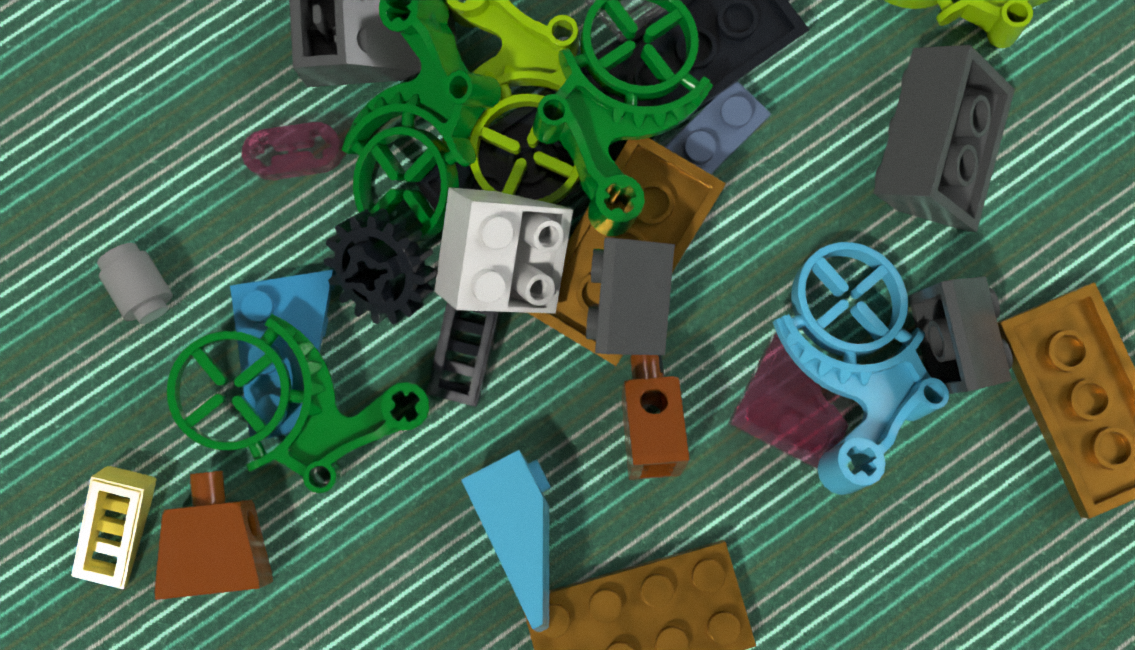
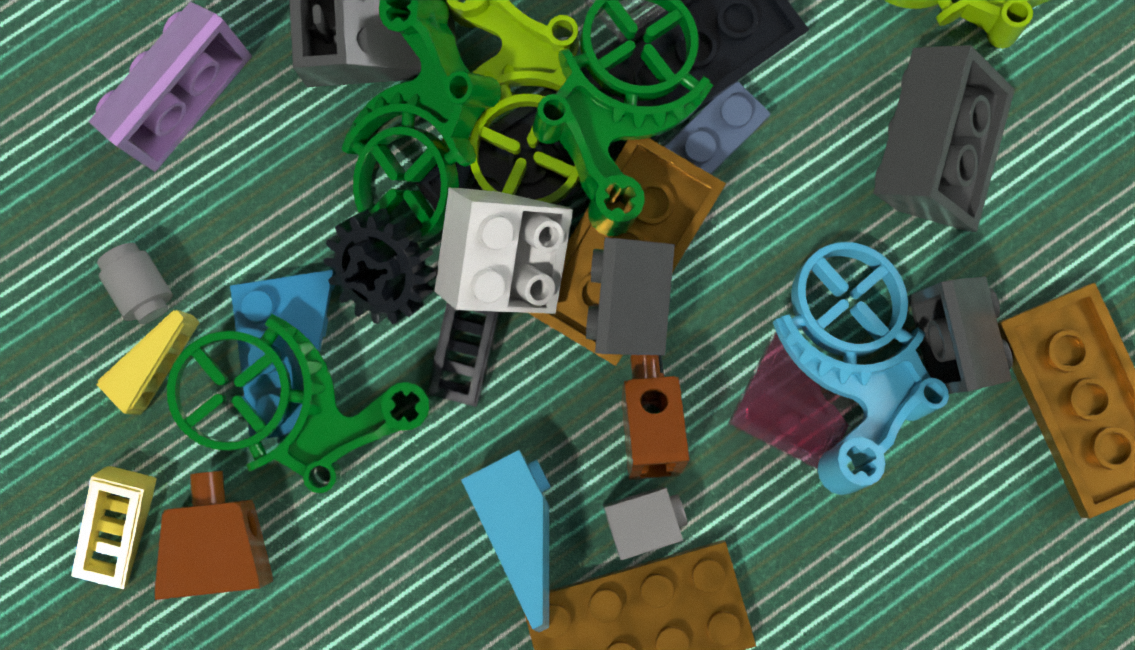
clear pink beam [241,122,344,180] -> none
none -> lavender slope [88,1,252,172]
none -> light yellow slope [96,310,200,415]
none -> light grey brick [603,486,688,560]

